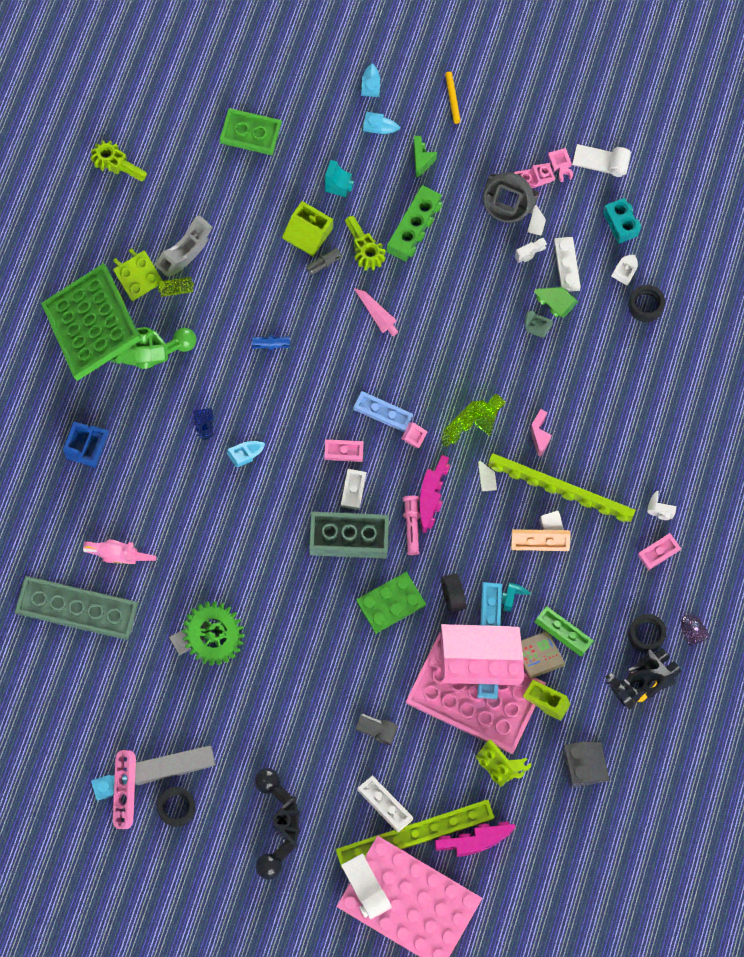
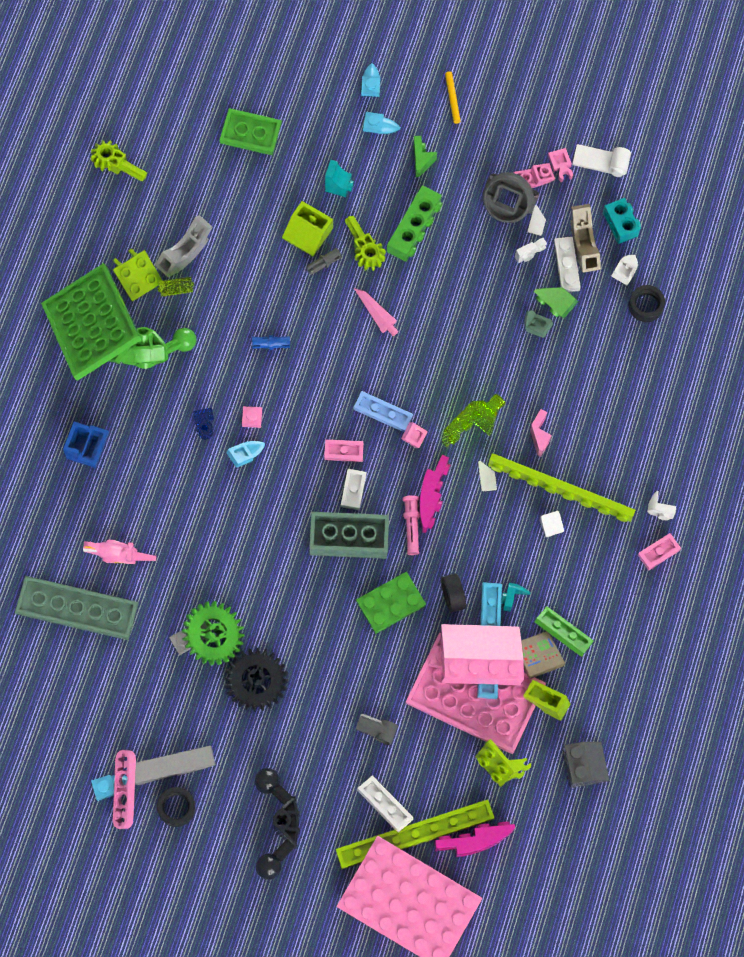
white door [341,854,392,920] -> none
light nougat plate [511,529,571,551] -> none
black hips [605,648,681,710] -> none
black tyre [628,614,667,653] -> none
clear purple rock [681,614,710,646] -> none
none -> black gear [224,648,289,712]
none -> bright pink plate [242,406,262,428]
none -> dark tan arch [571,204,601,273]

